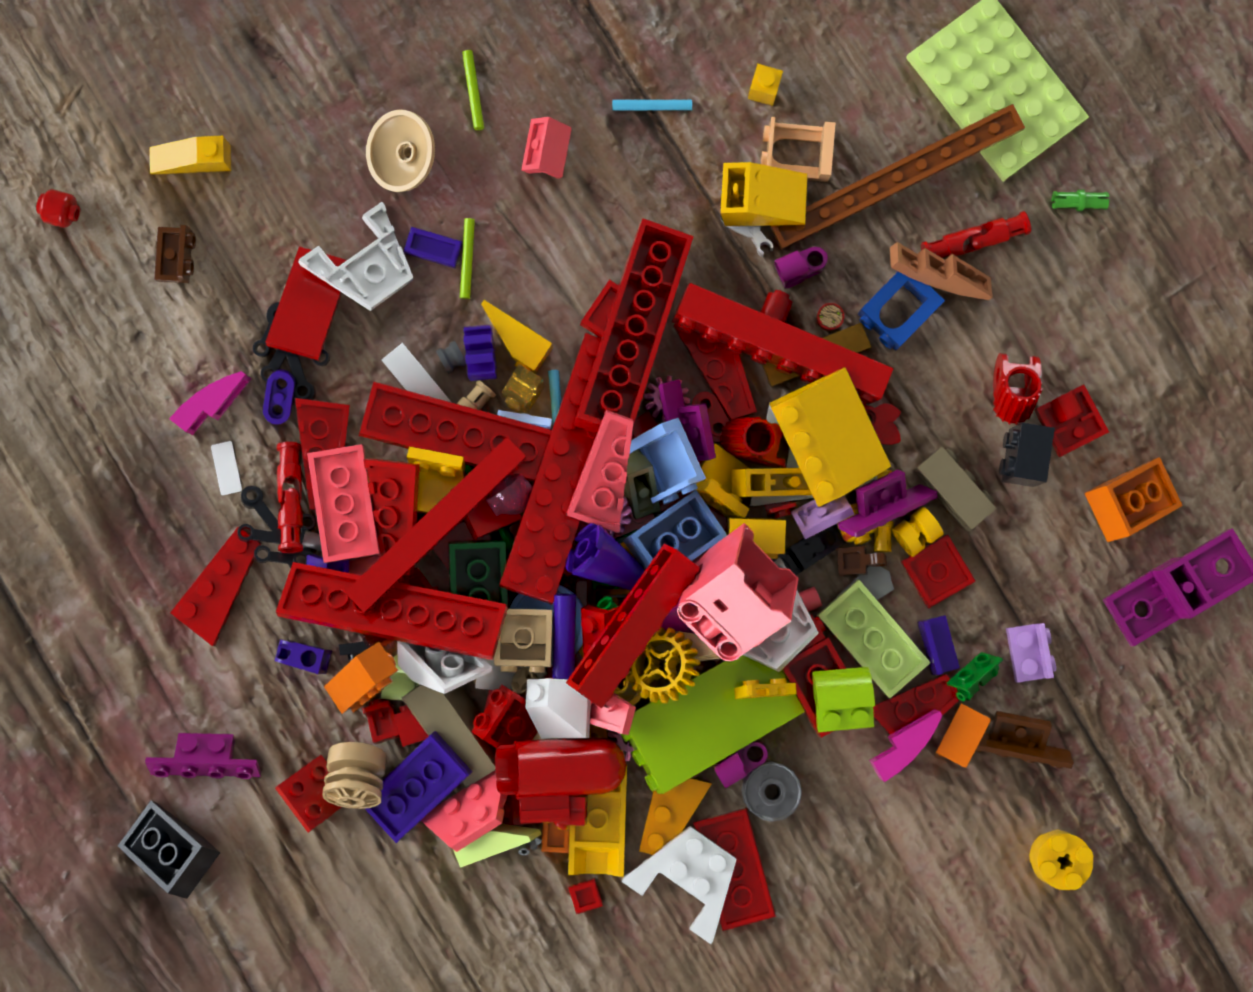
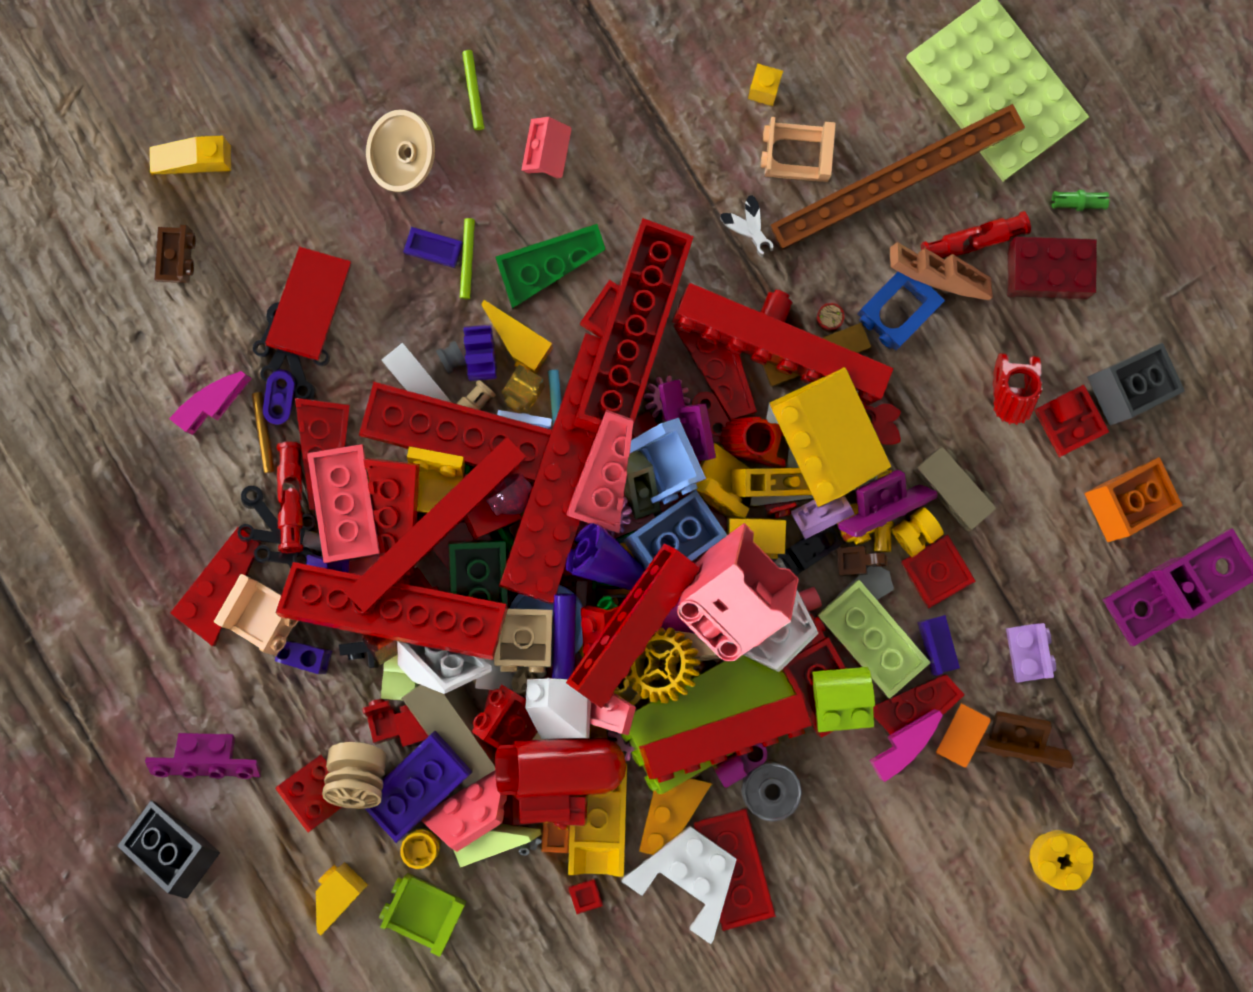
red head [36,189,81,228] -> none
white sticker [211,441,242,495] -> none
white wing [299,202,413,311] -> none
orange brick [324,642,398,714] -> none
medium azure bar [612,100,692,111] -> none
yellow slope [721,162,808,226] -> none
yellow wing [734,678,796,699] -> none
magenta piece [774,247,828,289] -> none
green hinge [947,652,1003,702] -> none
black brick [999,422,1055,487] -> none
none -> light nougat panel [214,574,298,656]
none -> pearl gold bar [252,392,275,474]
none -> yellow slope [316,862,368,936]
none -> lime panel [379,873,467,957]
none -> yellow wheel [400,828,441,869]
none -> green wing [495,224,606,309]
none -> red brick [639,693,812,783]
none -> dark red brick [1007,237,1097,299]
none -> dark grey slope [1087,343,1185,426]

